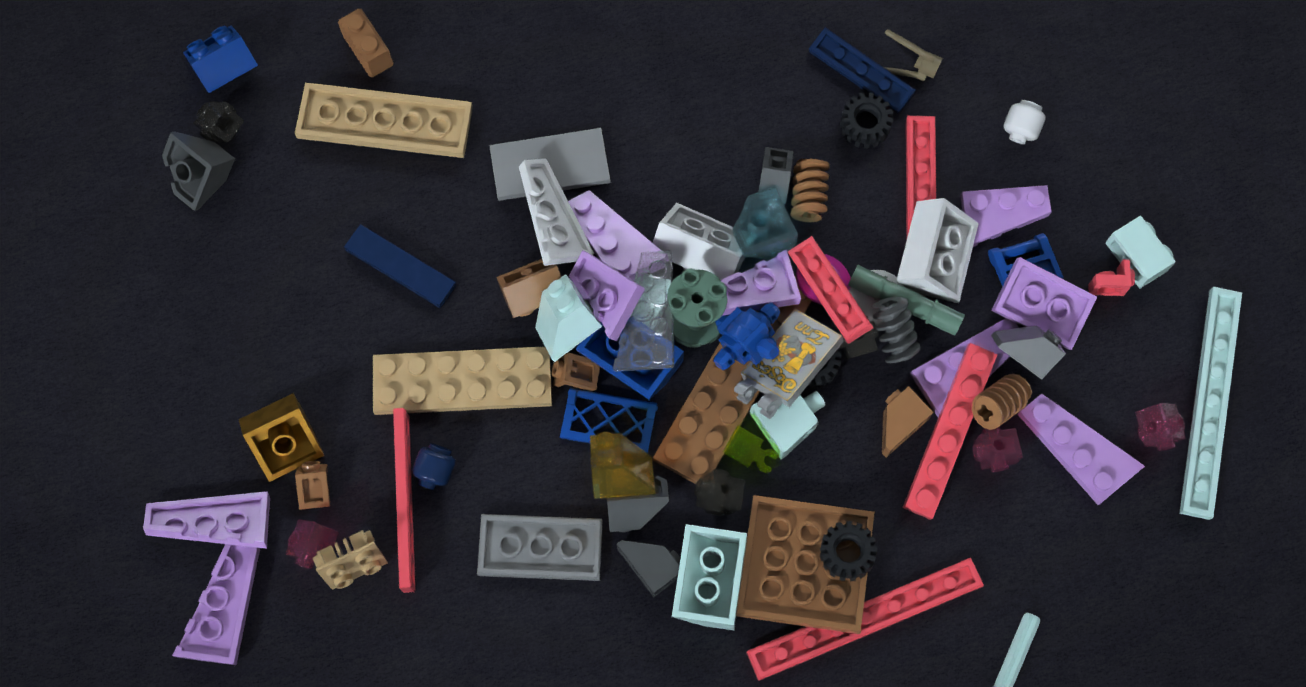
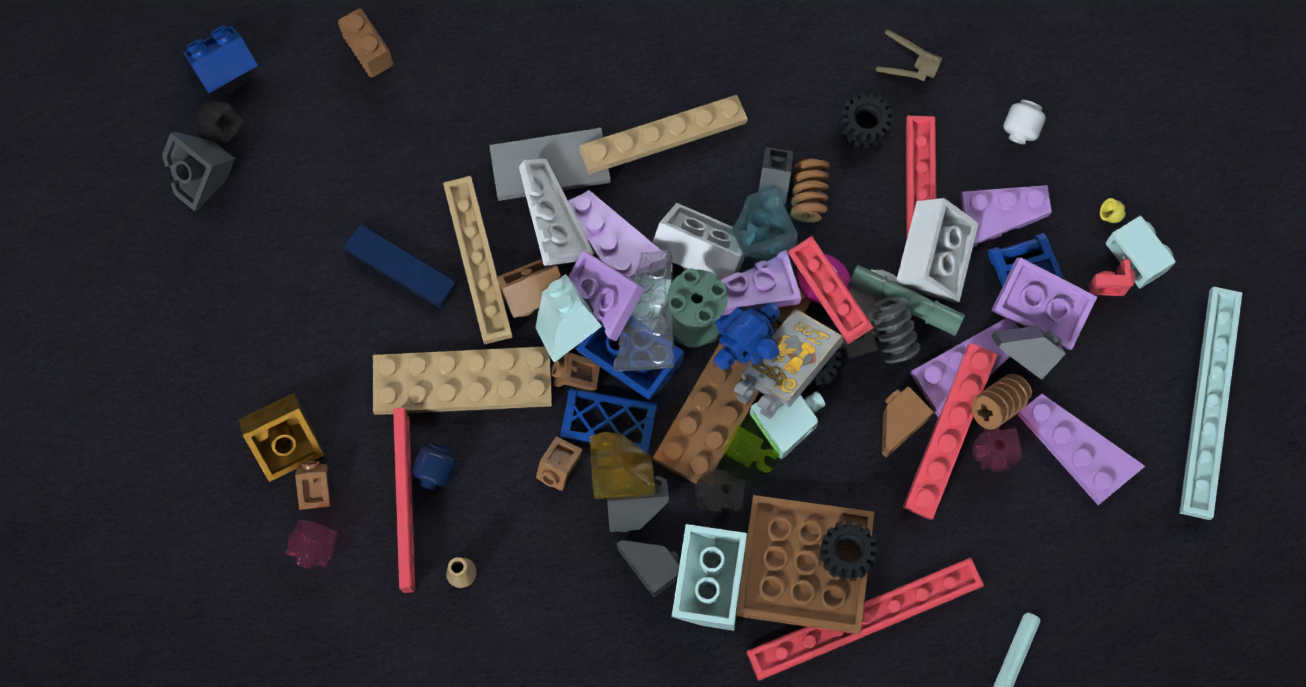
lavender wing [143,491,270,549] -> none
lavender wing [172,544,260,665] -> none
tan plate [295,82,473,158] -> none
tan hinge [312,530,388,590] -> none
light grey tile [477,514,603,581] -> none
dark blue tile [809,27,916,114] -> none
clear pink brick [1135,403,1186,451] -> none
none -> tan plate [443,176,513,345]
none -> tan cone [446,558,477,588]
none -> medium nougat bracket [536,436,583,491]
none -> tan plate [579,95,748,175]
none -> light yellow hinge [1100,198,1126,223]

